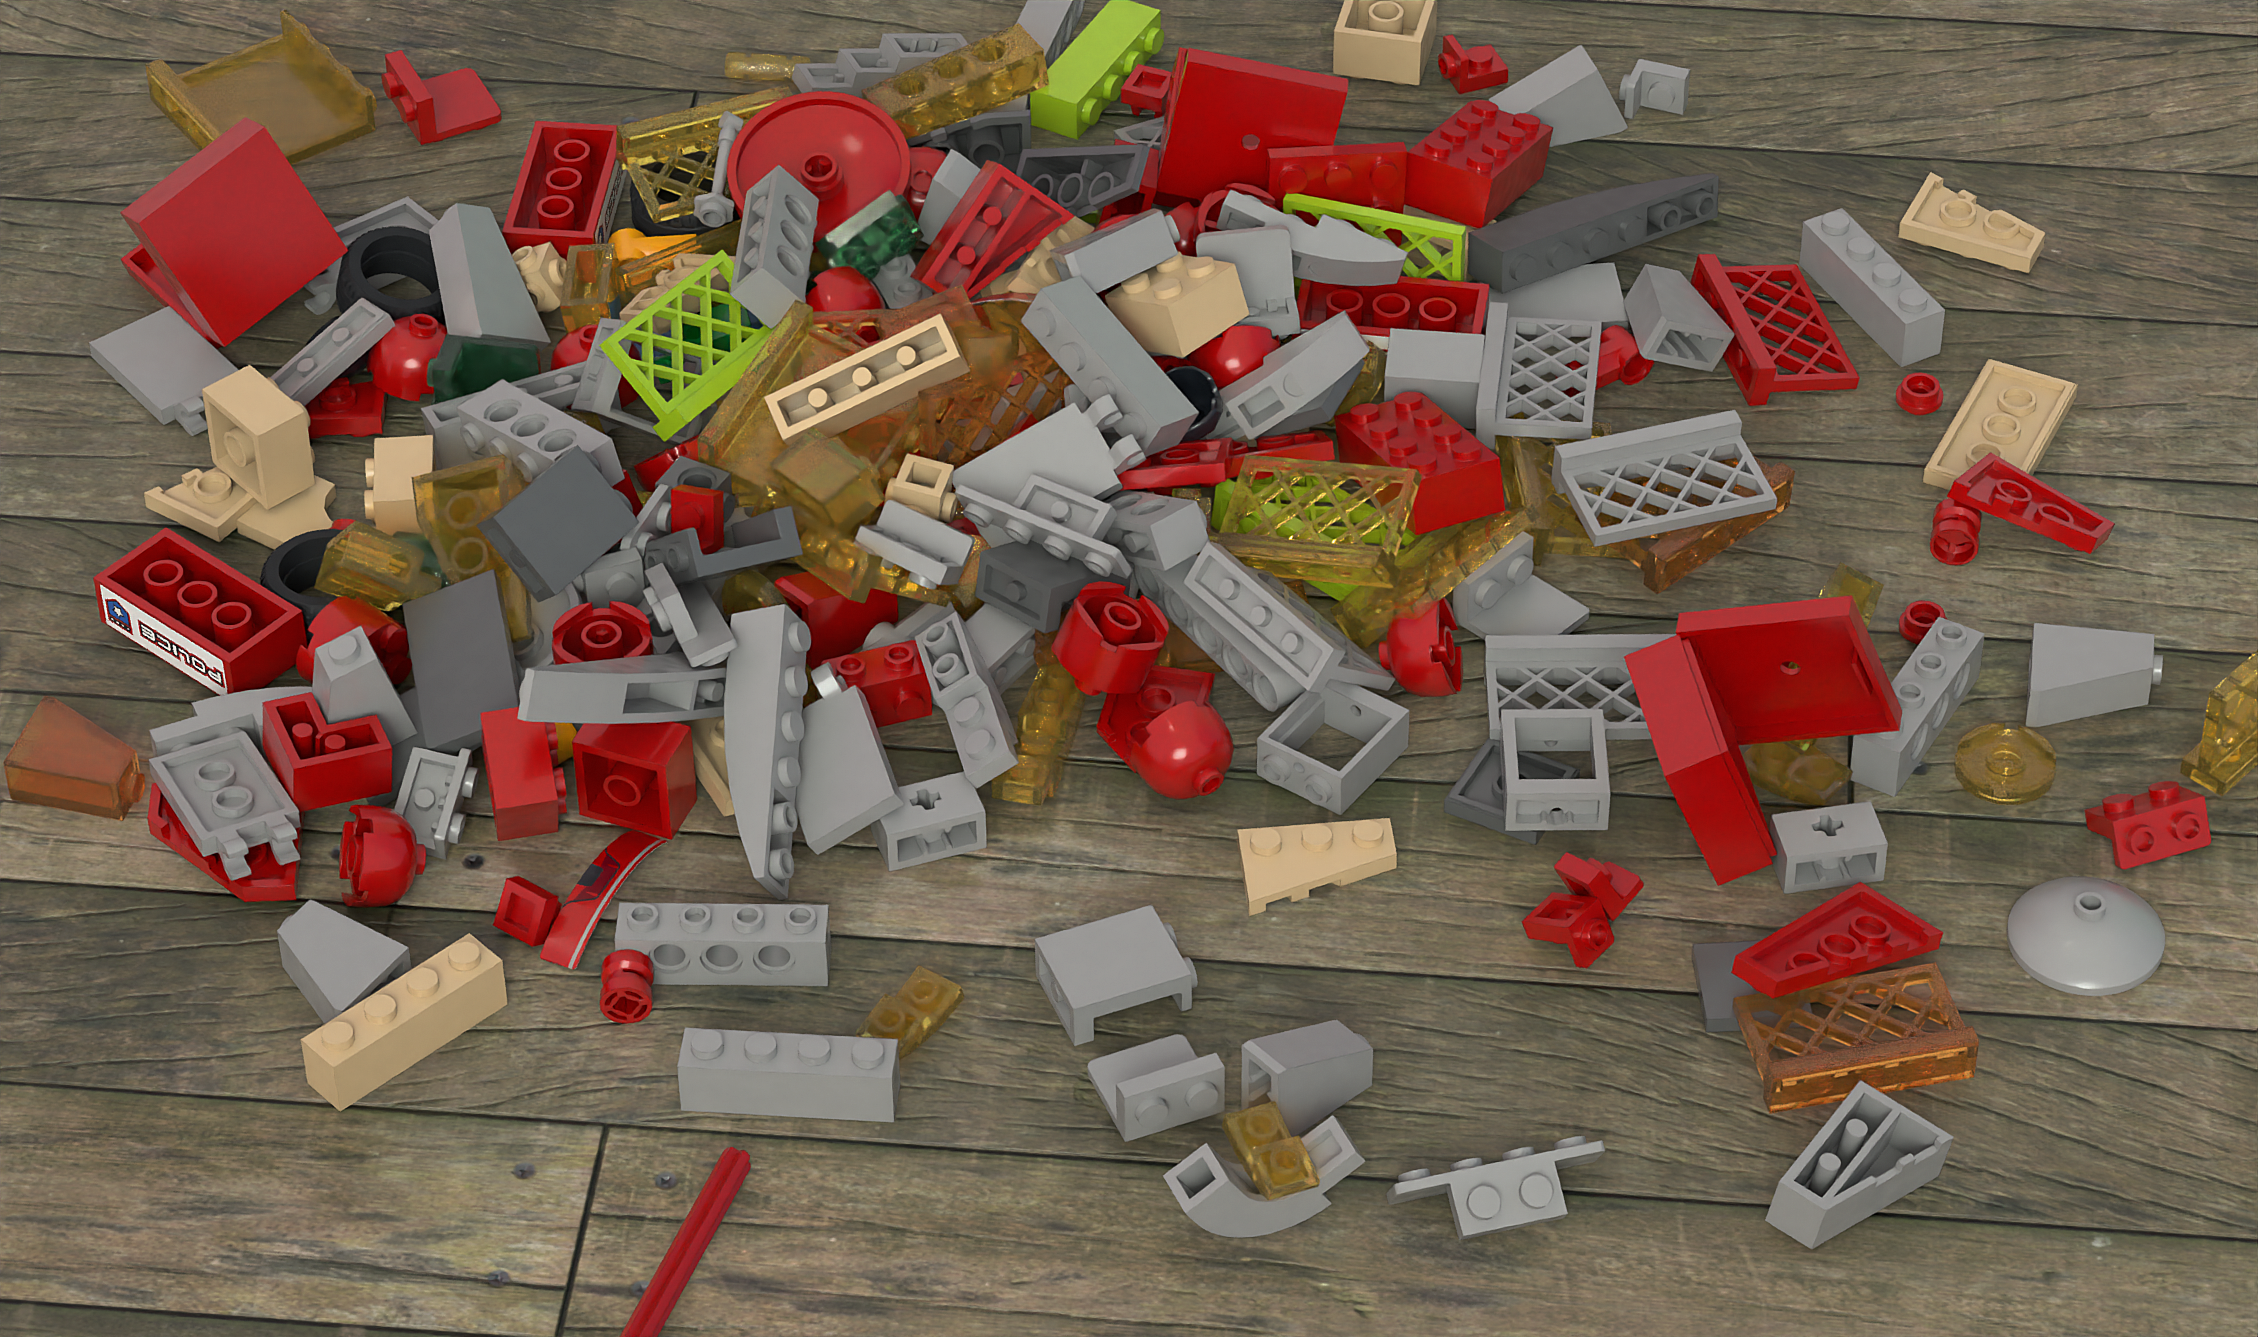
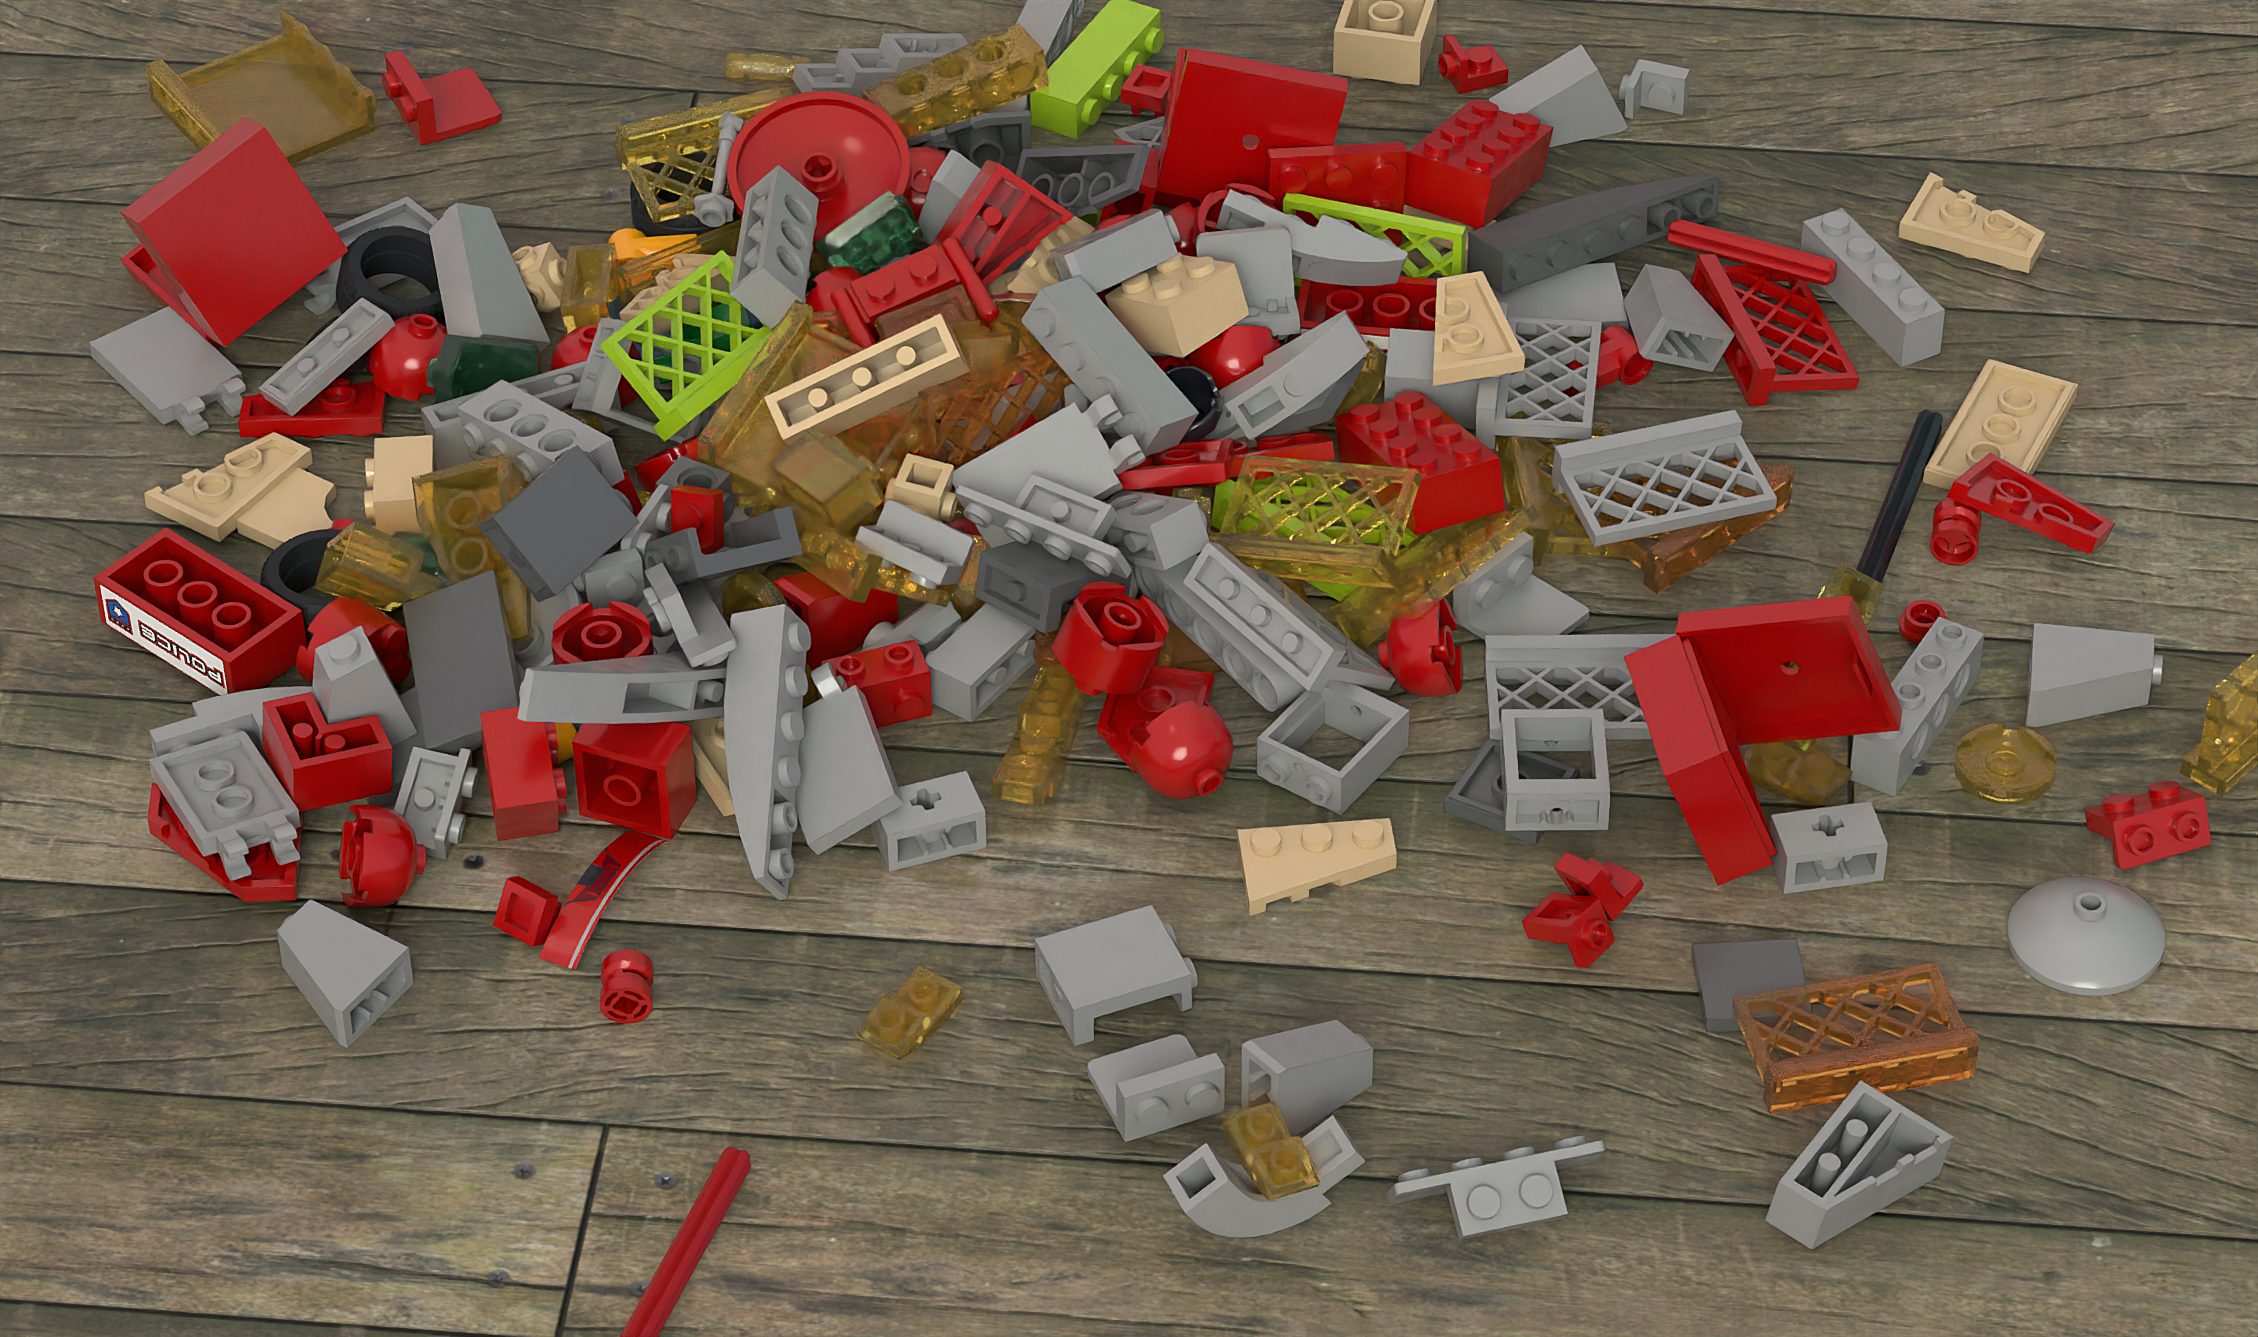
clear orange slope [3,696,145,821] -> none
tan brick [202,365,315,509] -> none
tan brick [301,933,508,1112] -> none
red brick [502,121,628,281] -> none
light grey brick [615,902,831,986] -> none
light grey brick [677,1027,900,1122] -> none
light grey slope [914,612,1019,789] -> none
red wing [1731,882,1943,999] -> none
red plate [1896,373,1944,416] -> none
none -> red plate [830,237,999,351]
none -> tan wing [1432,271,1525,386]
none -> red axle [1667,219,1837,286]
none -> black axle [1849,409,1943,605]

